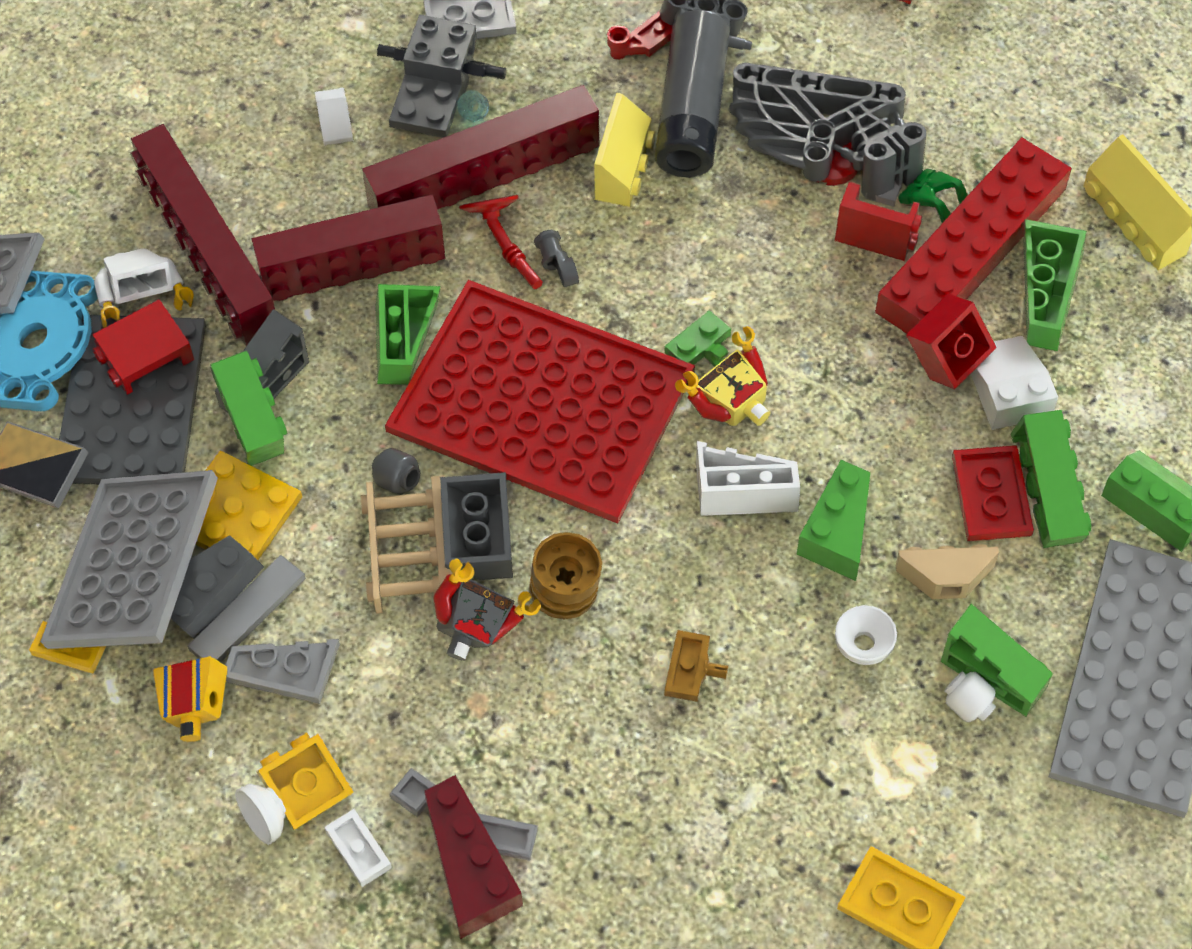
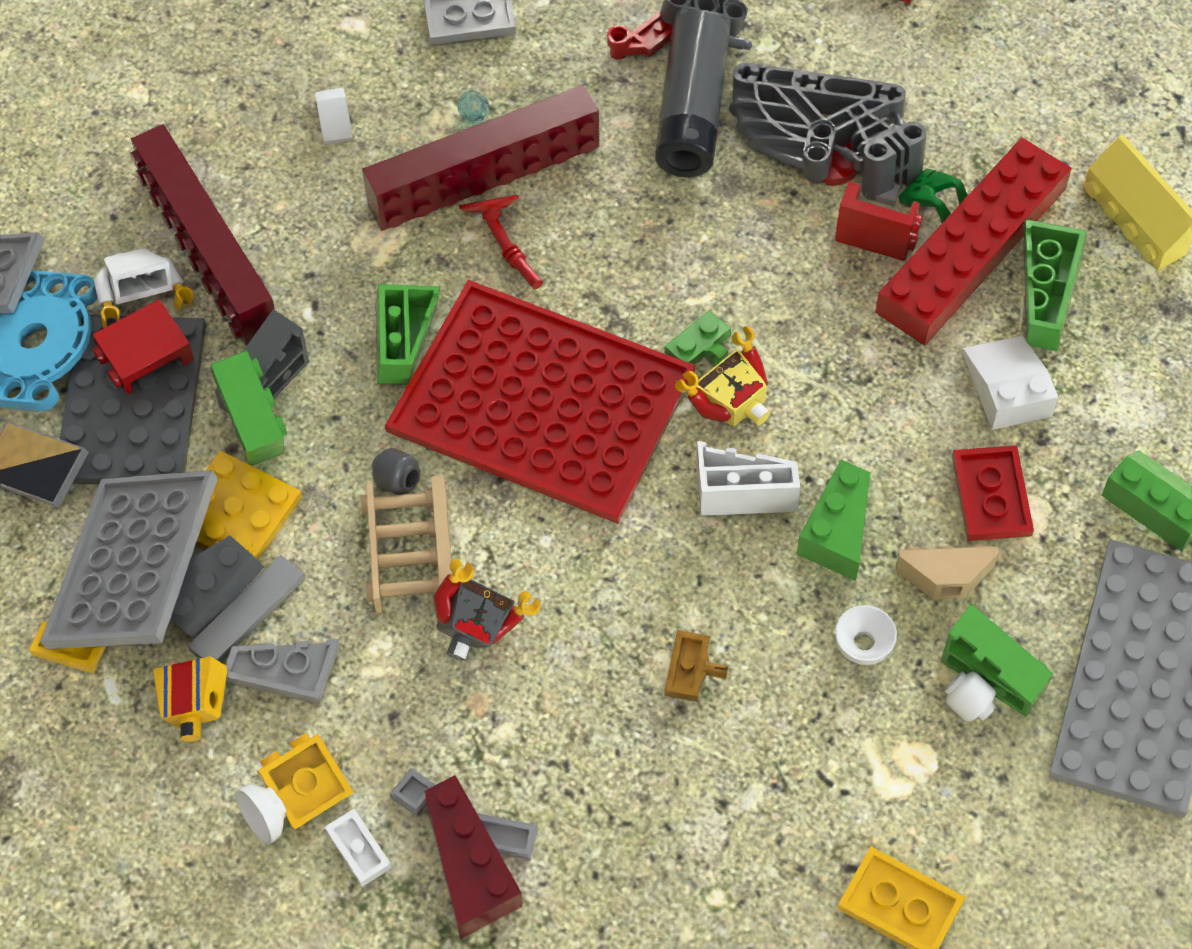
dark red brick [251,195,446,301] -> none
dark grey piece [377,14,507,138] -> none
dark grey slope [440,472,513,580] -> none
pearl gold wheel [529,532,603,620] -> none
dark grey connector [534,229,579,287] -> none
light yellow slope [594,93,655,207] -> none
red brick [906,293,997,389] -> none
bright green wedge [1010,410,1091,548] -> none

